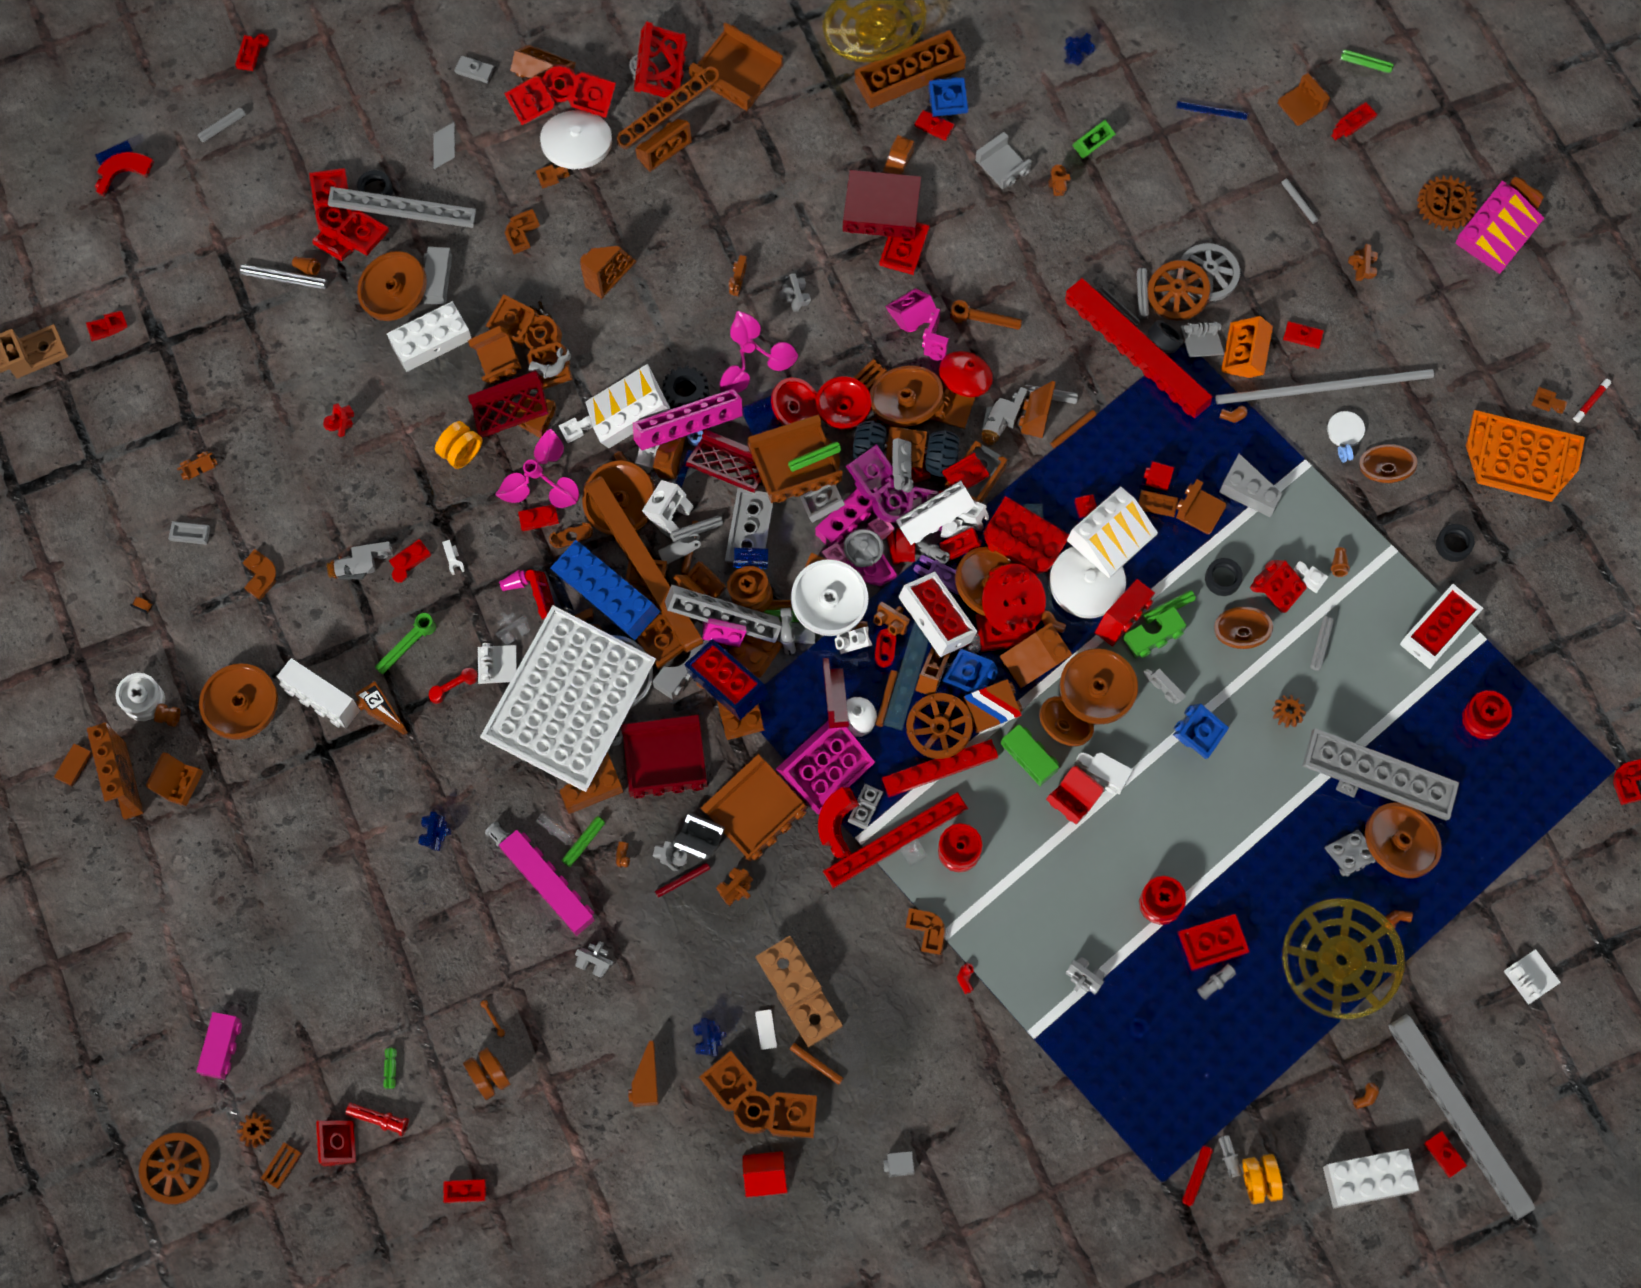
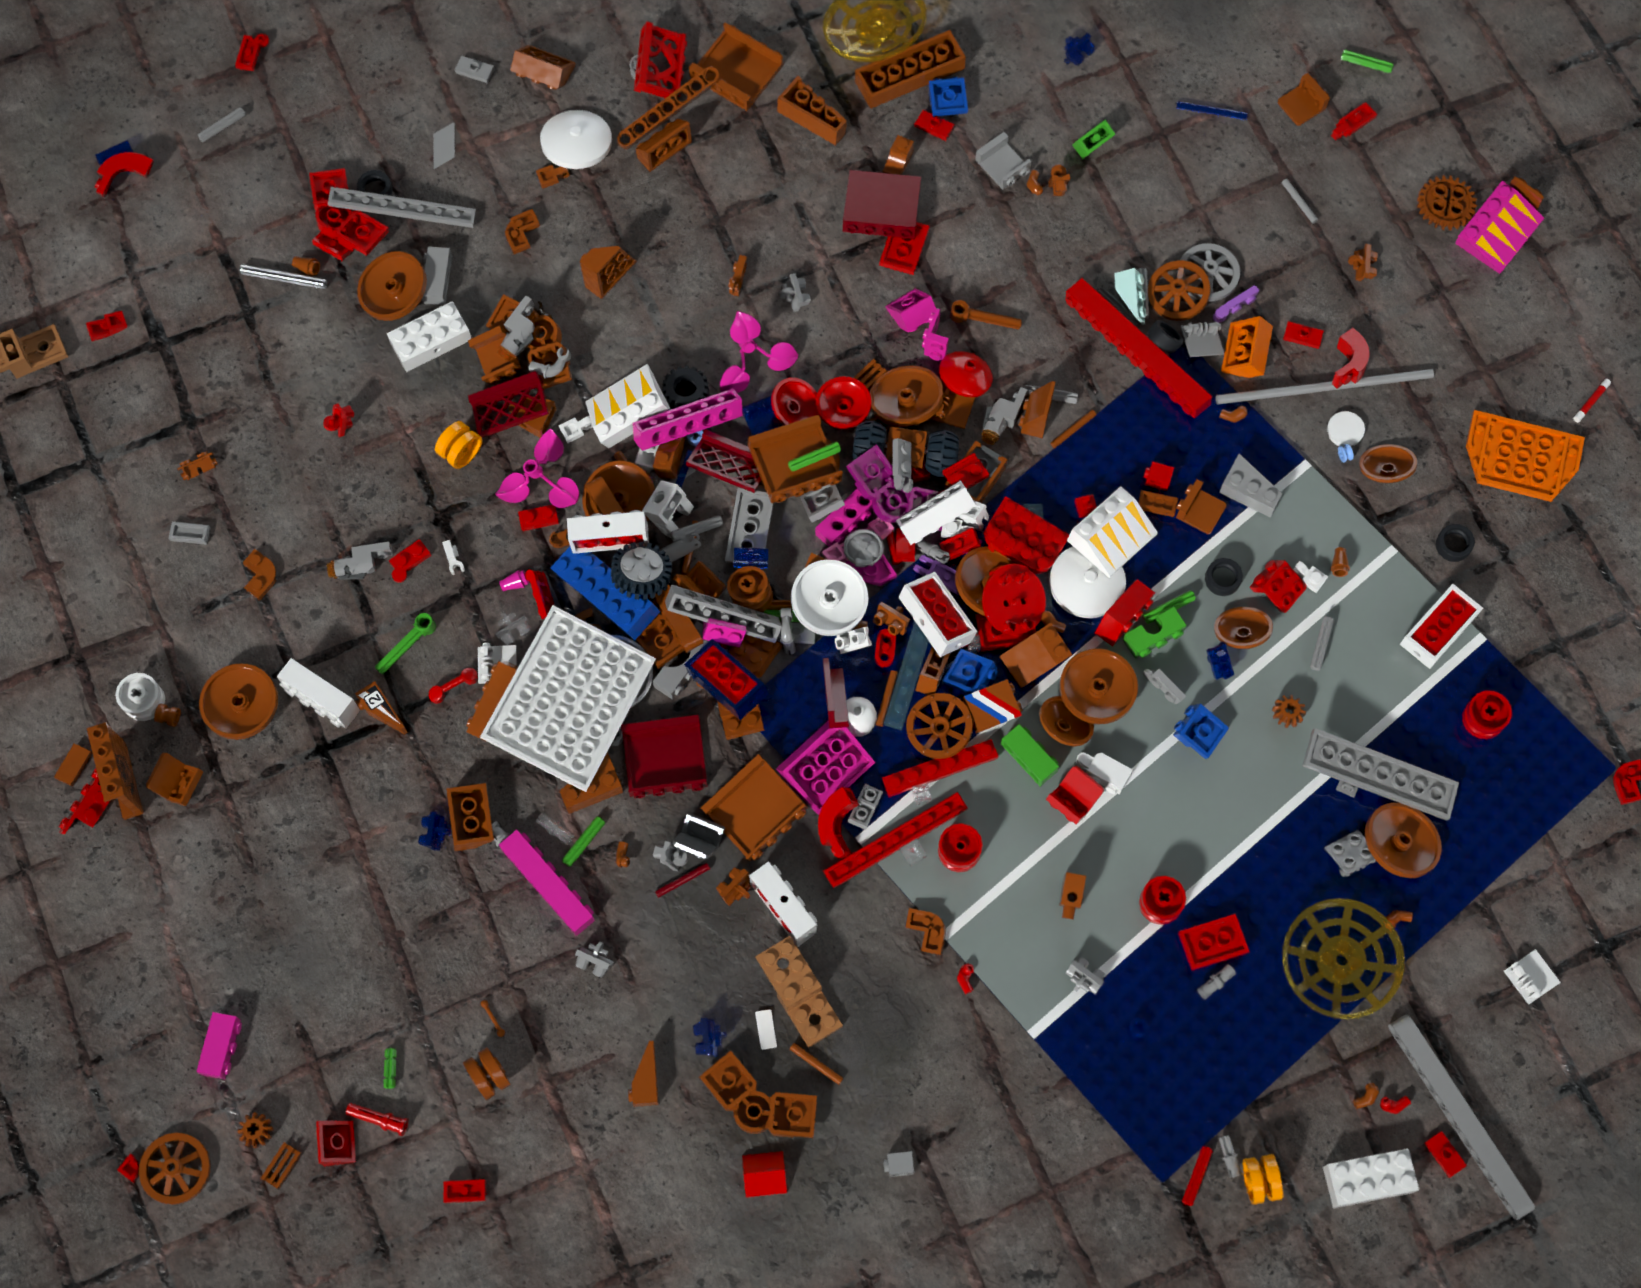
dark orange piece [130,597,153,614] -> none
red plate [504,65,616,125] -> none
dark orange plate [1532,387,1568,414] -> none
none -> red bracket [58,768,110,835]
none -> red tile [117,1153,139,1183]
none -> dark orange slope [446,783,494,851]
none -> dark orange wedge [466,661,519,742]
none -> light grey plate [497,295,535,361]
none -> white brick [567,510,649,554]
none -> wheel [611,542,672,600]
none -> white brick [749,862,818,947]
none -> dark orange wedge [777,76,847,146]
none -> clear wheel [912,783,932,806]
none -> dark orange arm [1027,170,1043,195]
none -> dark orange torso [1059,872,1086,920]
none -> light aqua slope [1114,268,1147,325]
none -> clear blue hips [1206,642,1234,680]
none -> medium lavender hinge [1213,285,1259,323]
none -> red arch [1332,328,1369,388]
none -> red arm [1380,1096,1411,1114]

